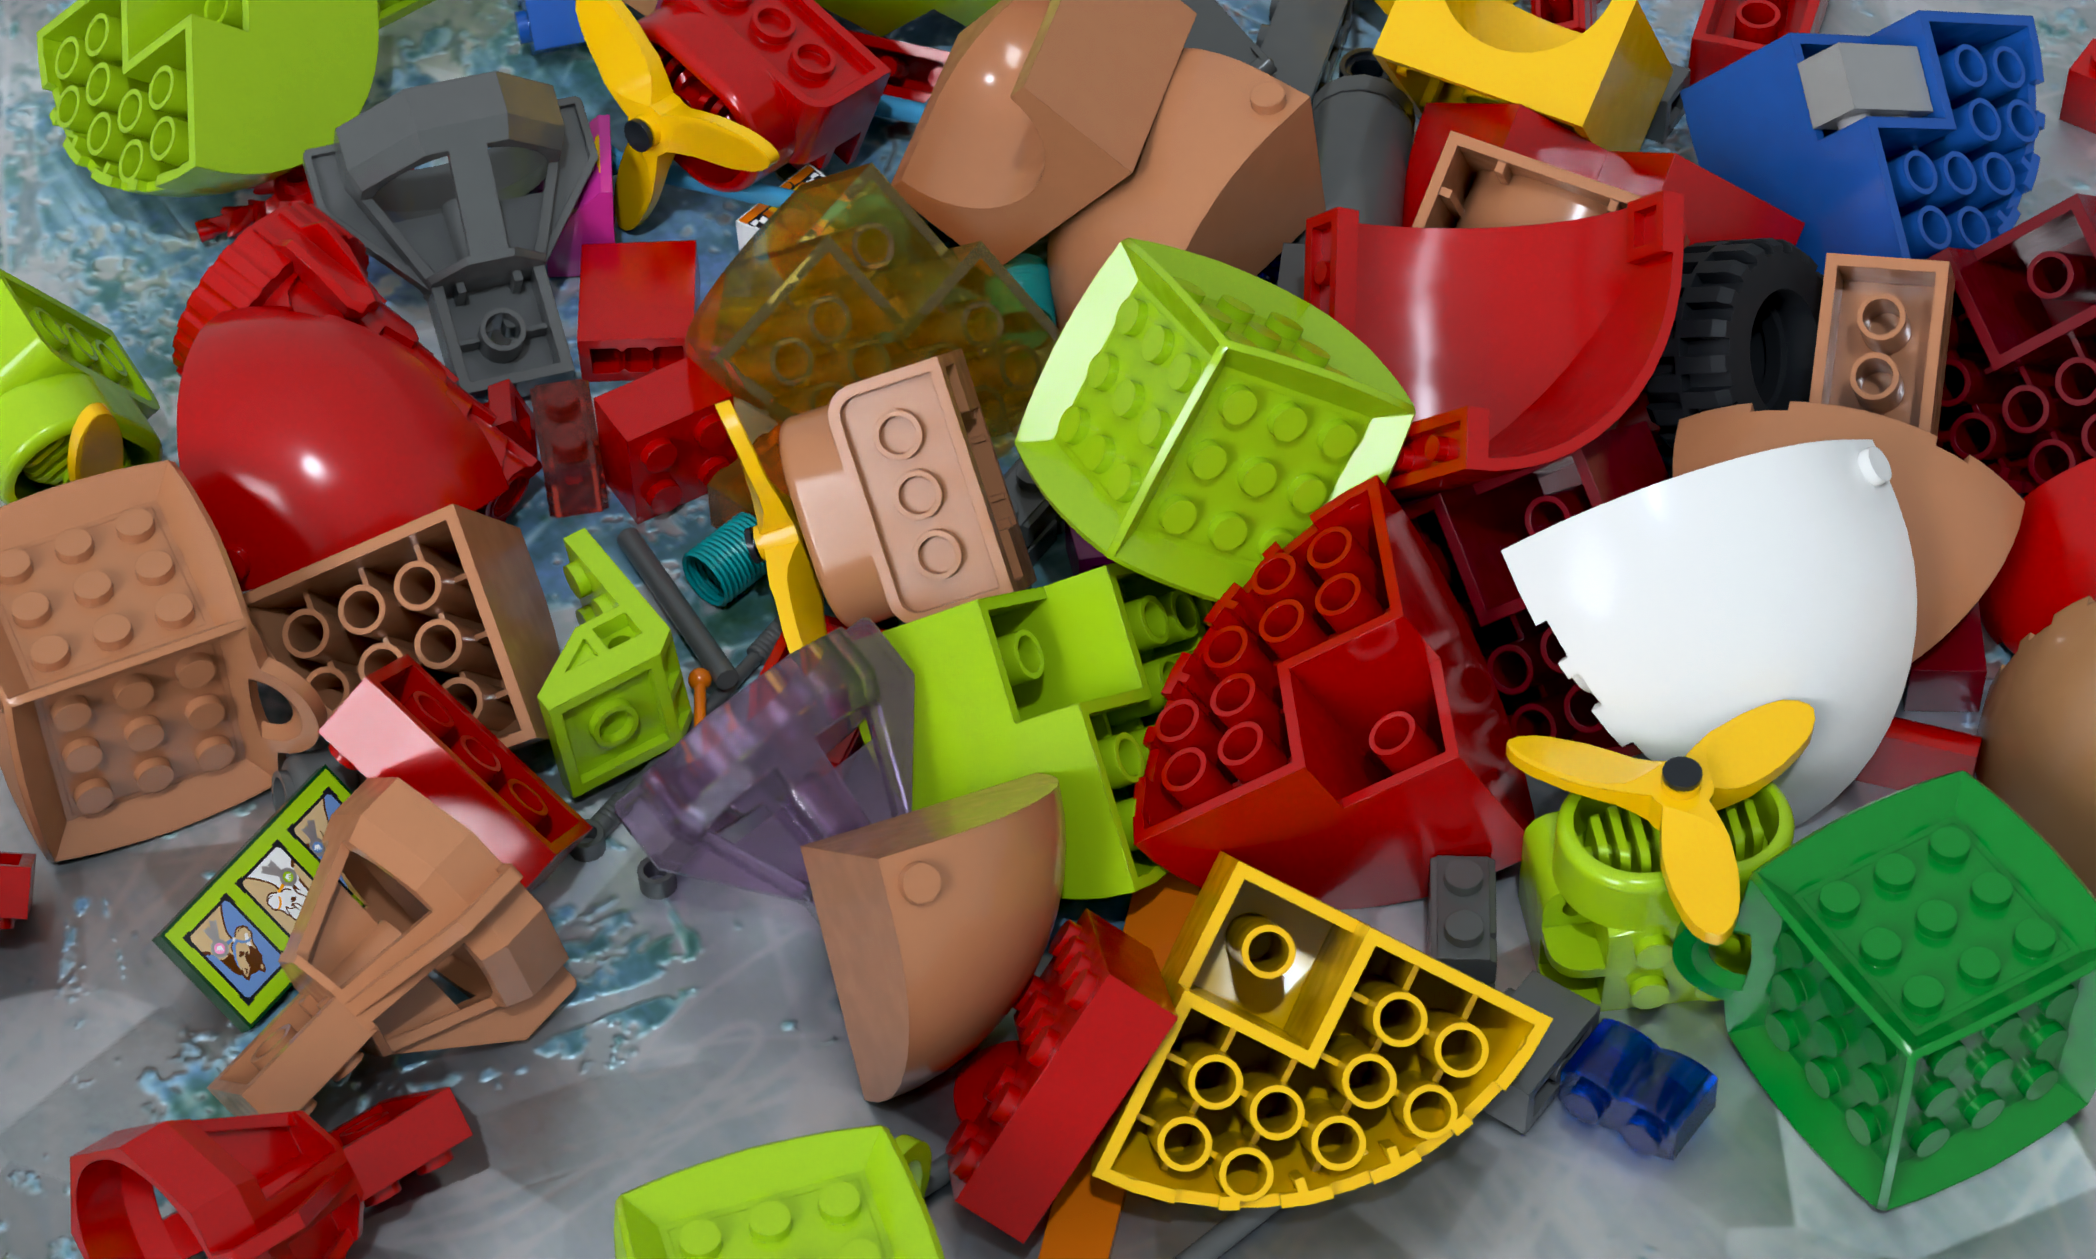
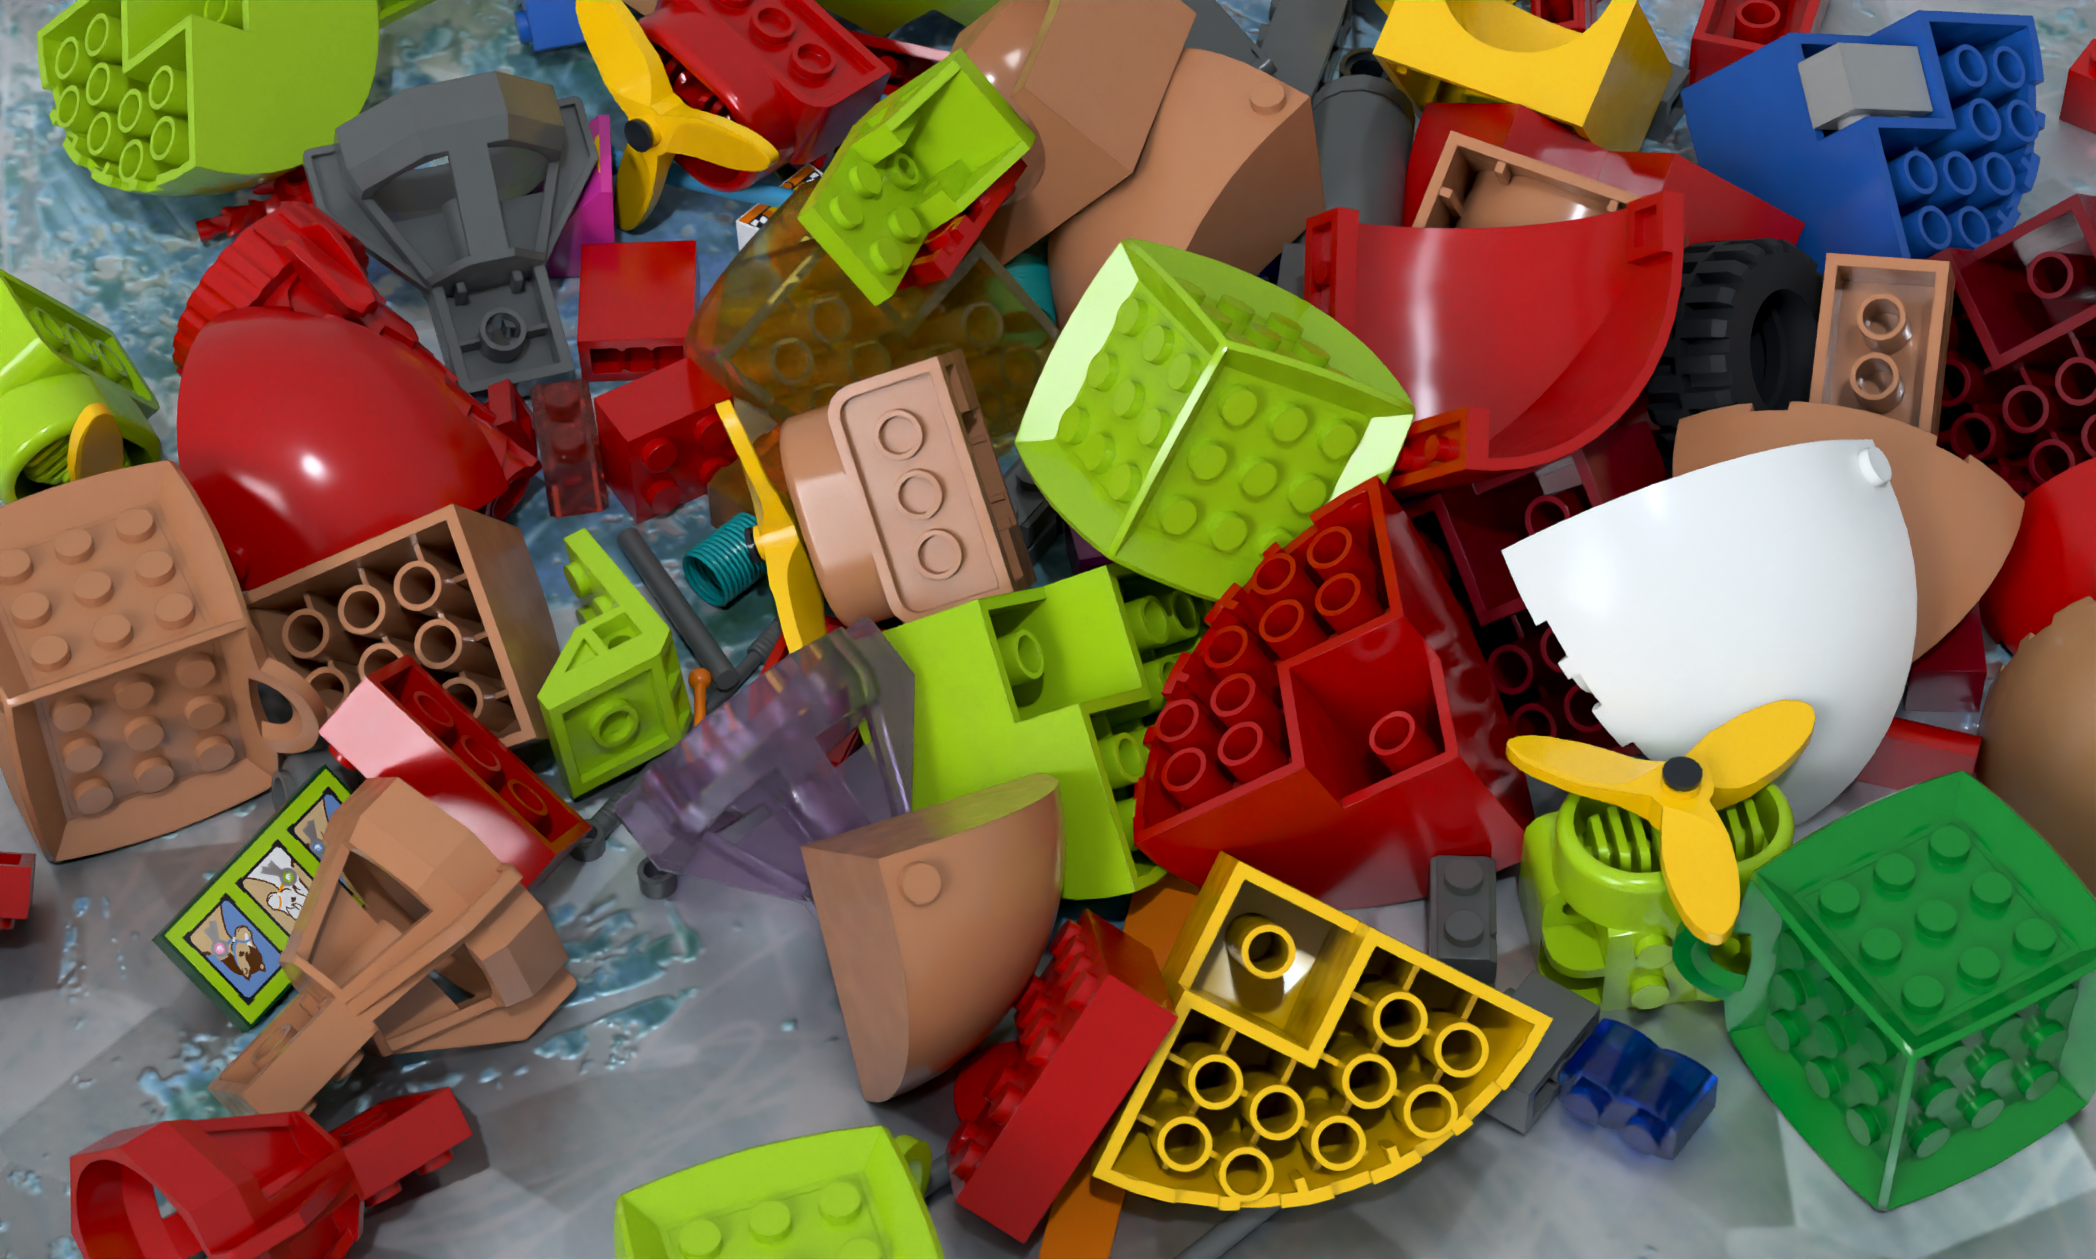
none -> lime bracket [797,48,1037,307]
none -> red wing [896,158,1027,291]

